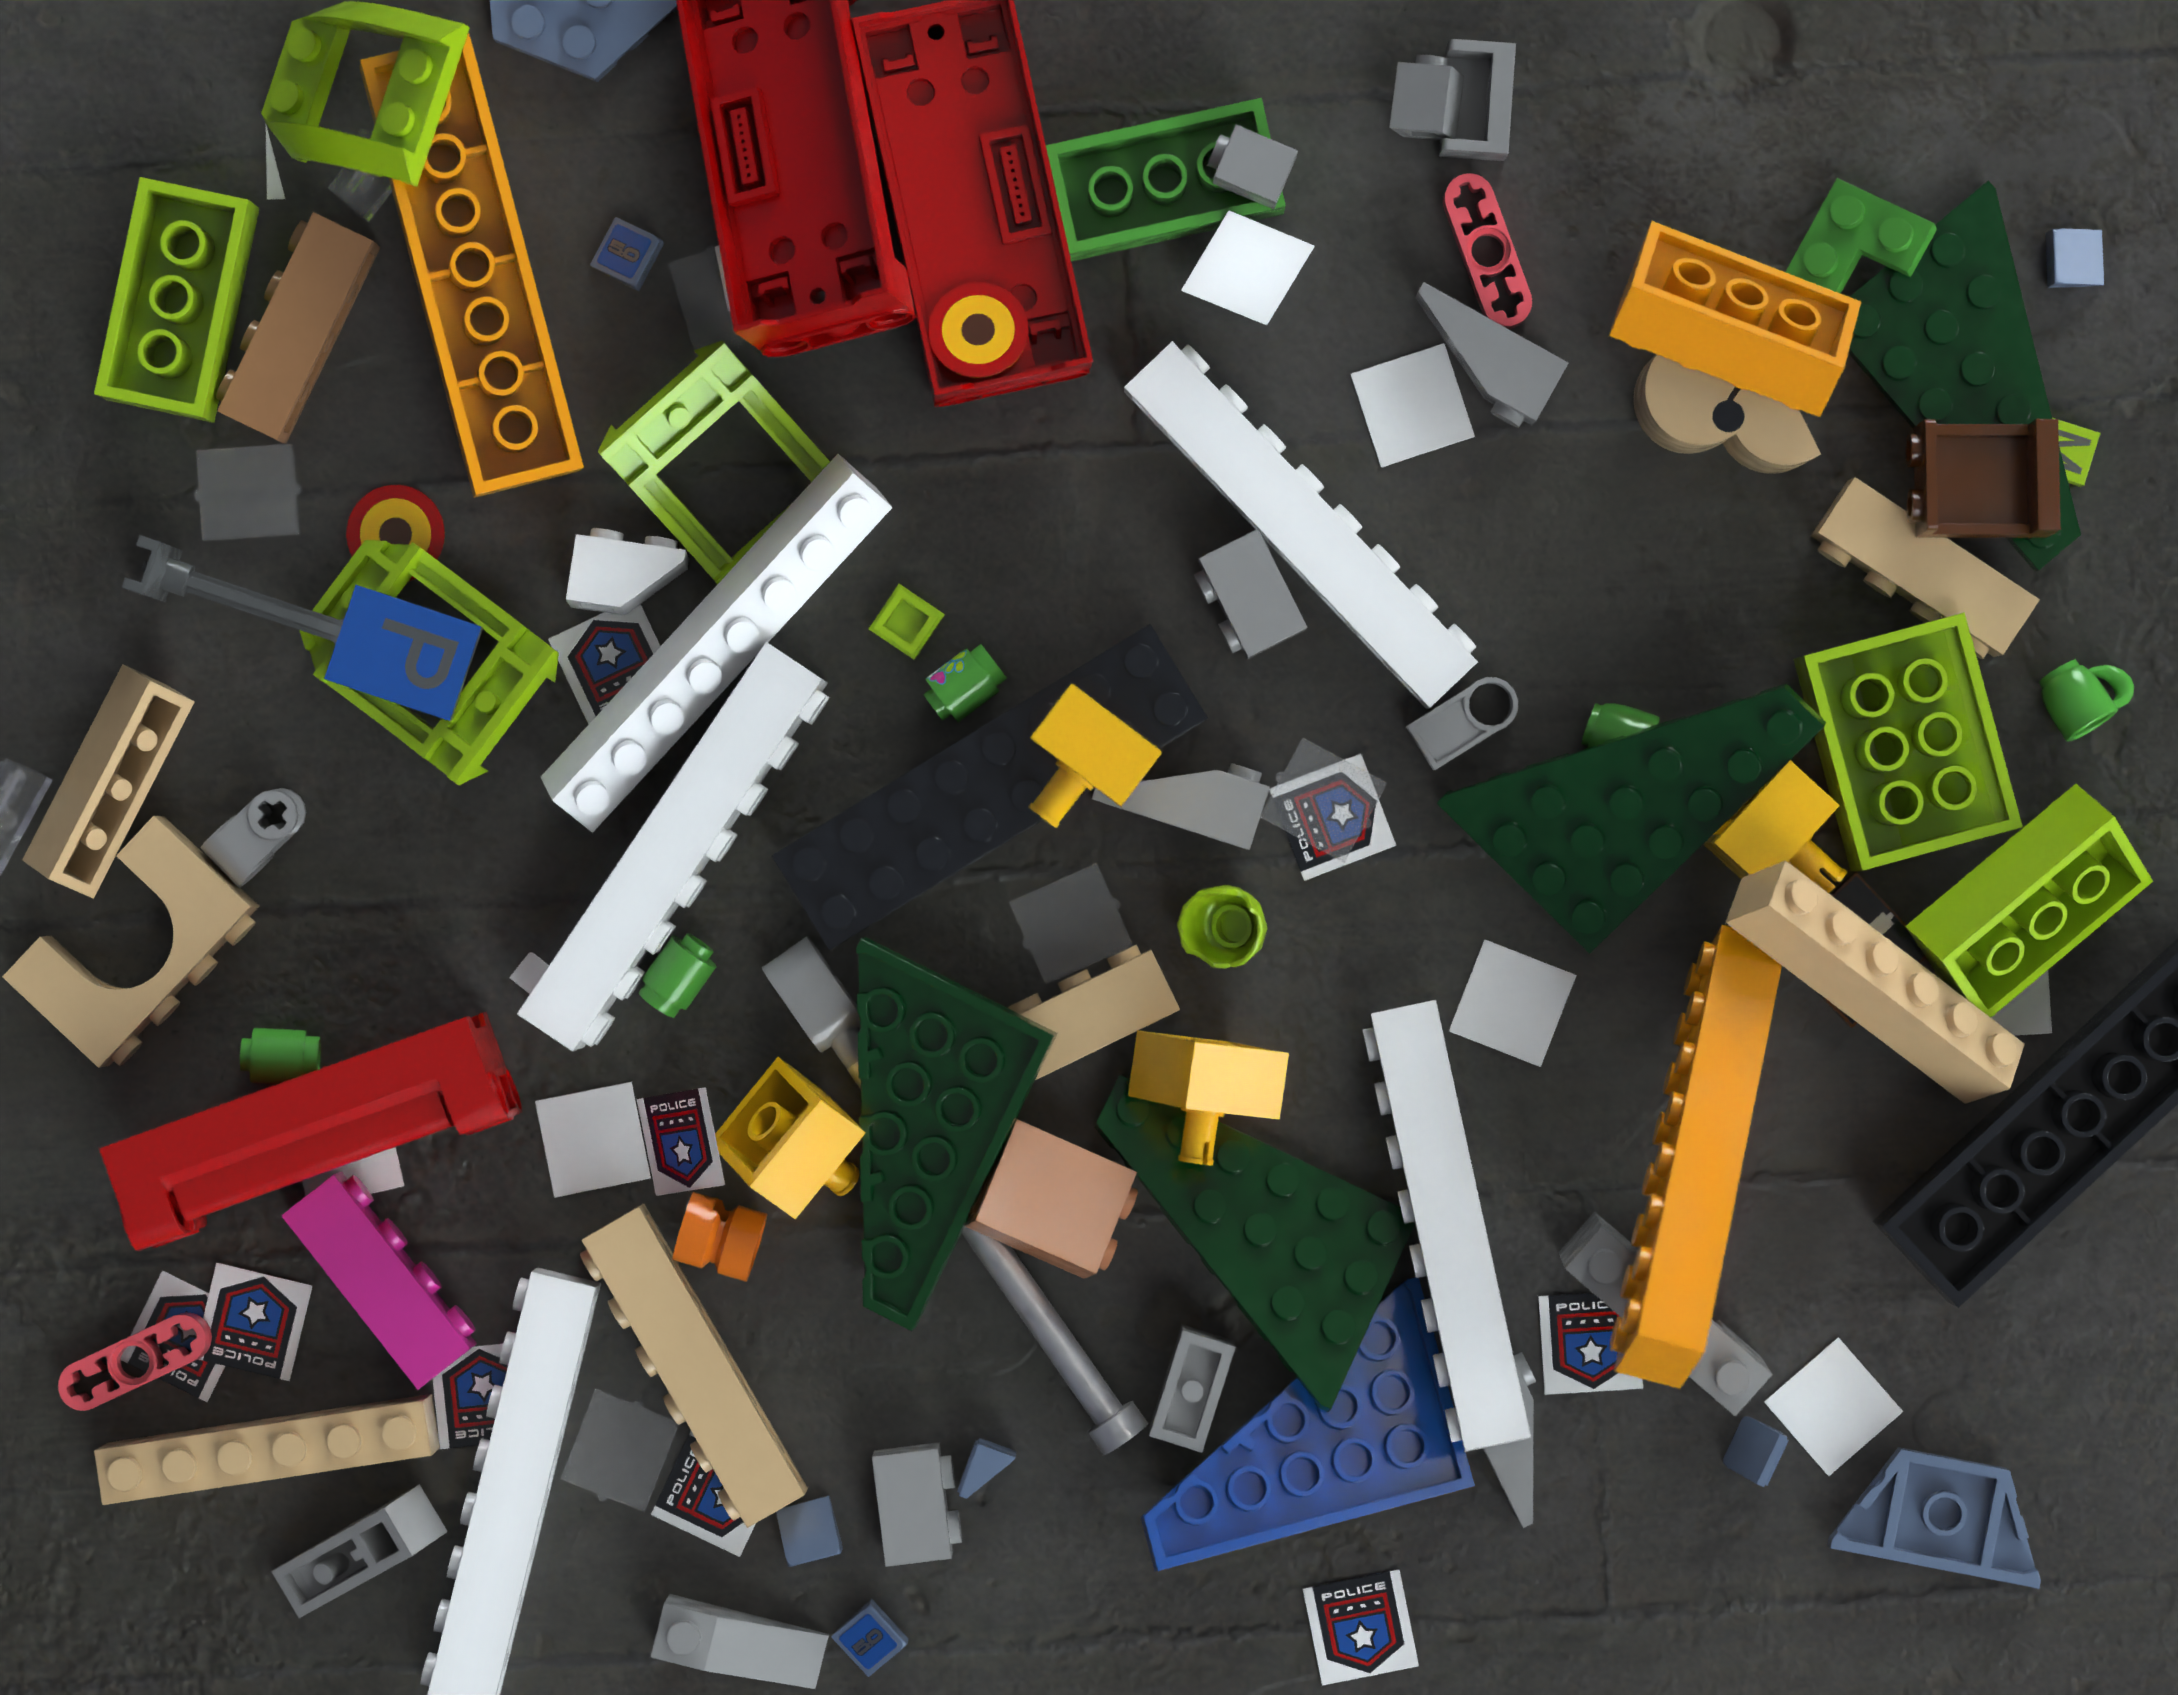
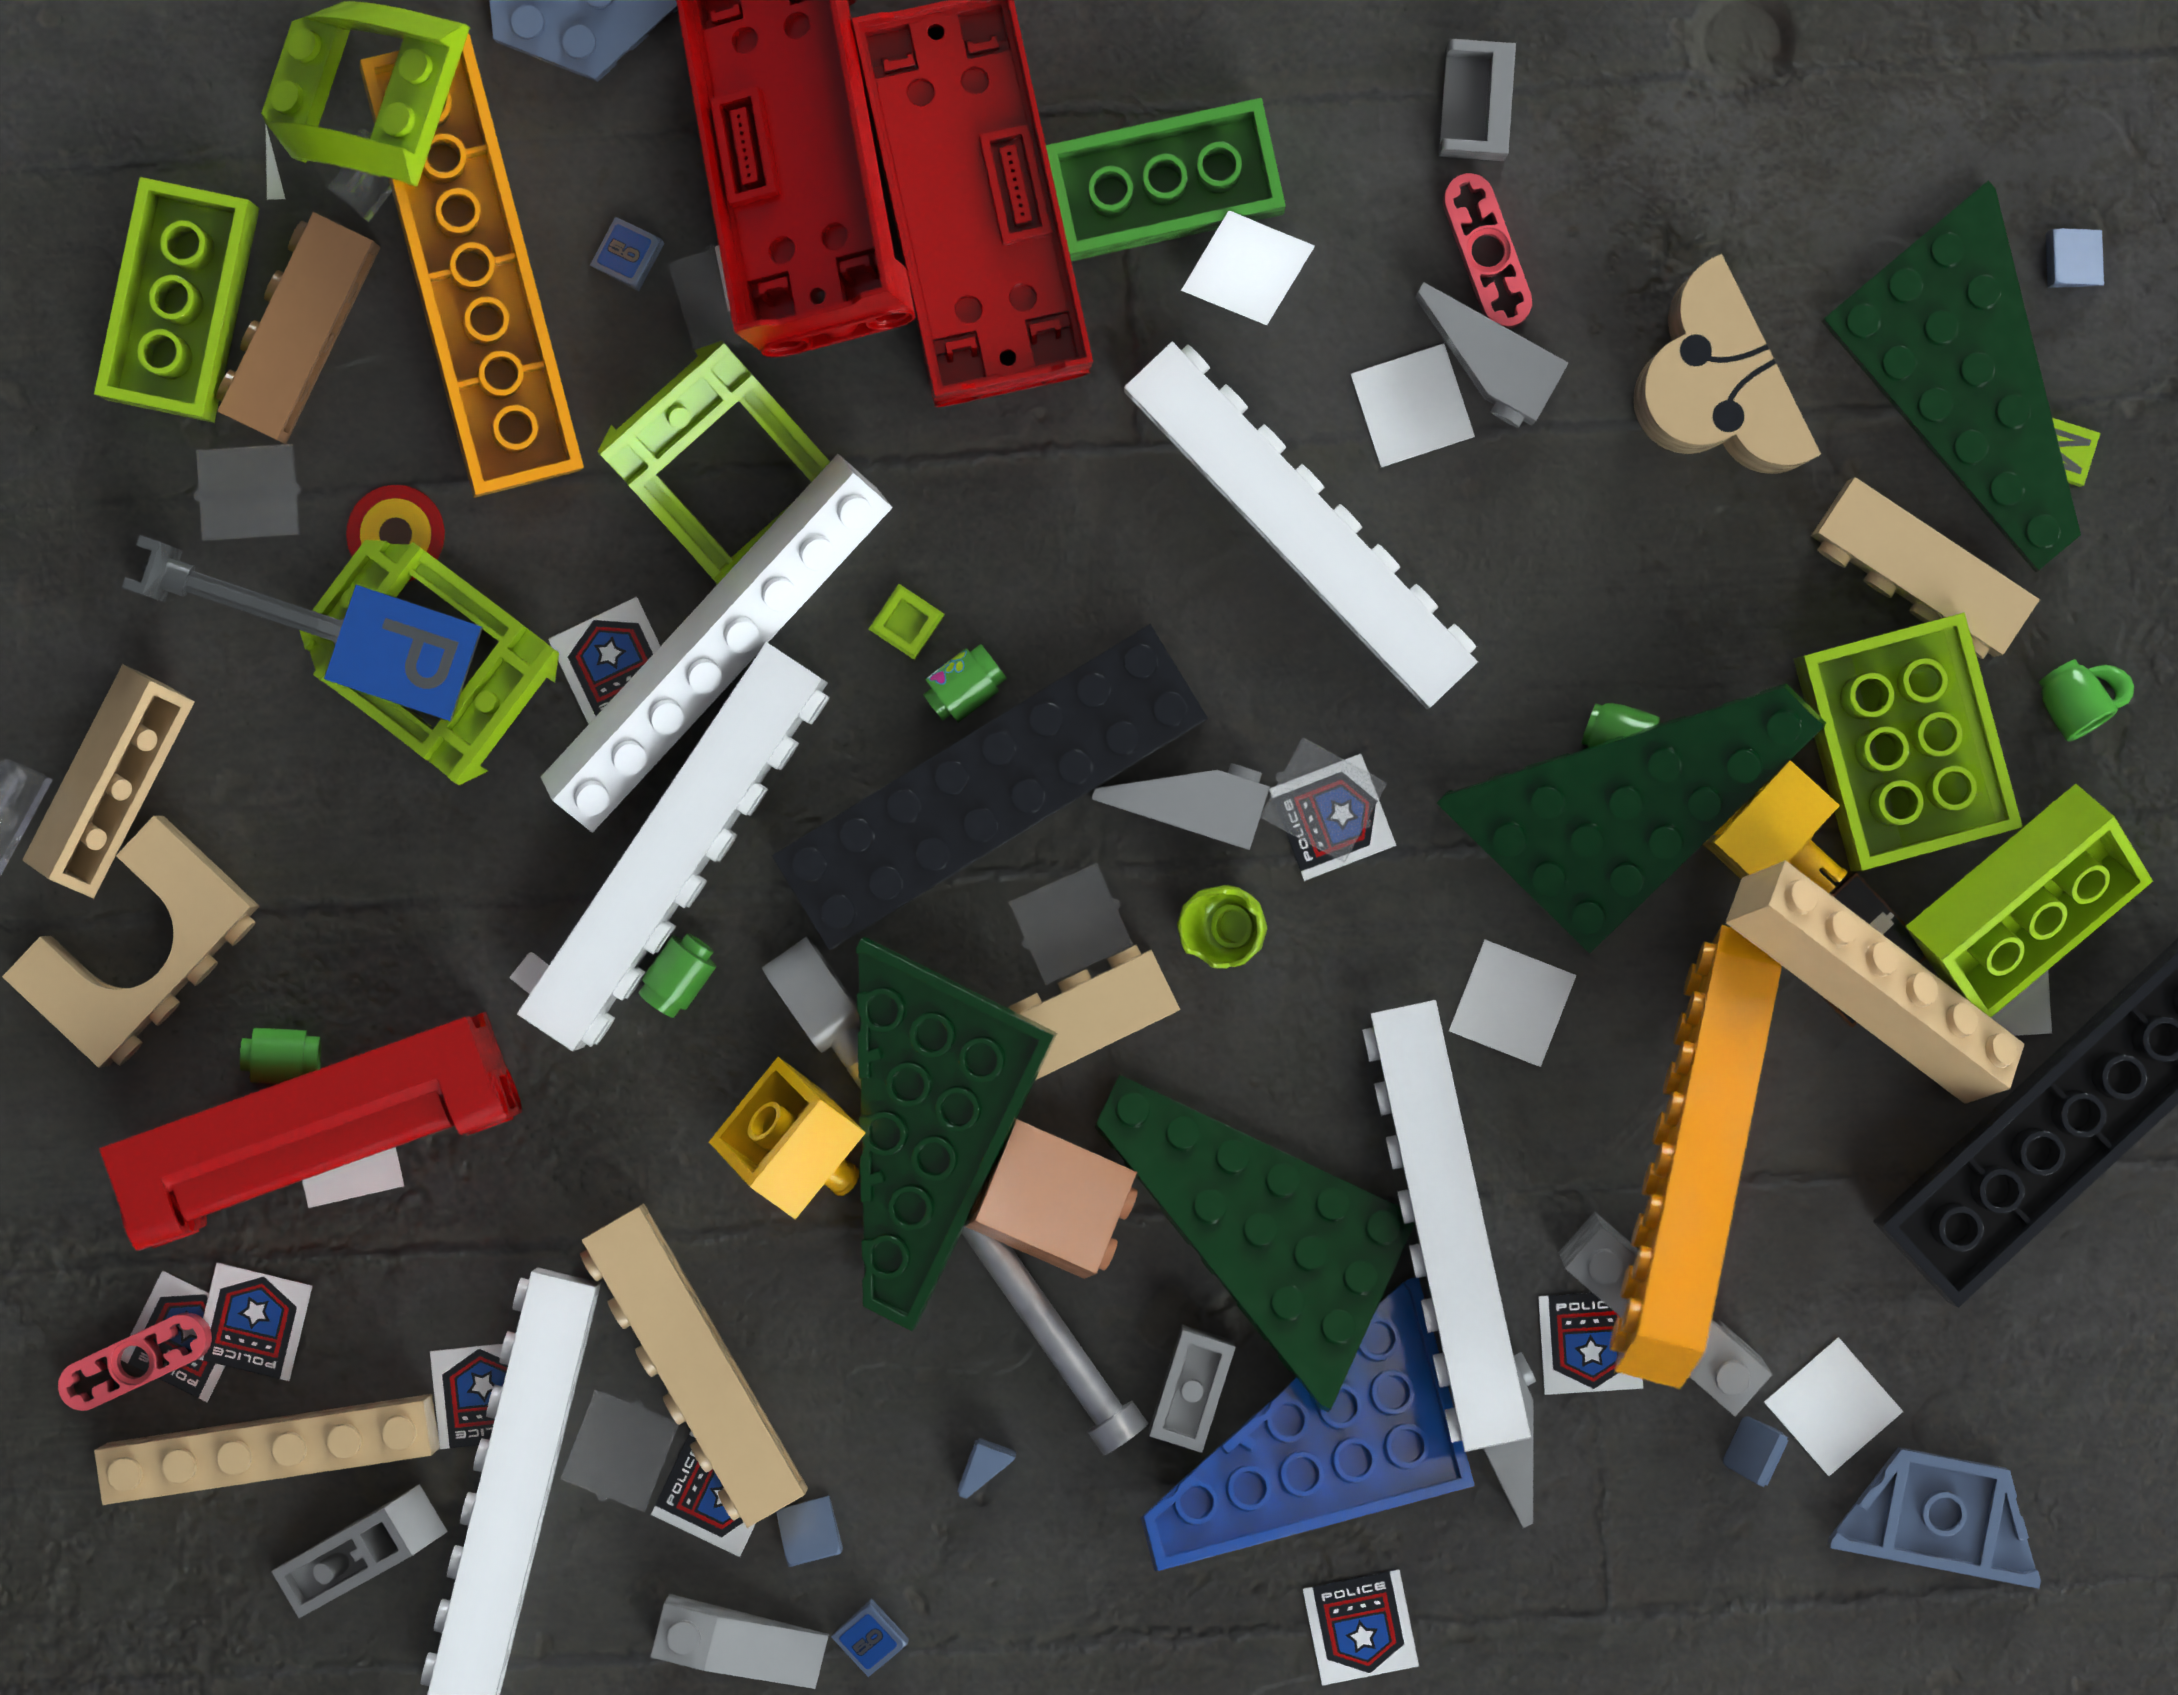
light grey piece [200,788,306,888] -> none
dark pink brick [281,1171,477,1390] -> none
white sticker [535,1082,651,1198] -> none
white slope [566,528,689,615] -> none
sticker [637,1087,725,1196] -> none
orange wheel [672,1191,768,1282] -> none
light grey brick [872,1442,962,1567] -> none
sticker [928,282,1028,378] -> none
yellow brick [1029,683,1162,828] -> none
yellow brick [1128,1030,1289,1166] -> none
light grey brick [1194,529,1308,659] -> none
light grey brick [1207,125,1298,209] -> none
light grey brick [1389,55,1464,140] -> none
light grey piece [1406,677,1518,771] -> none
light orange slope [1609,221,1861,417] -> none
bright green plate [1786,178,1937,294] -> none
reddish brown panel [1905,419,2061,538] -> none

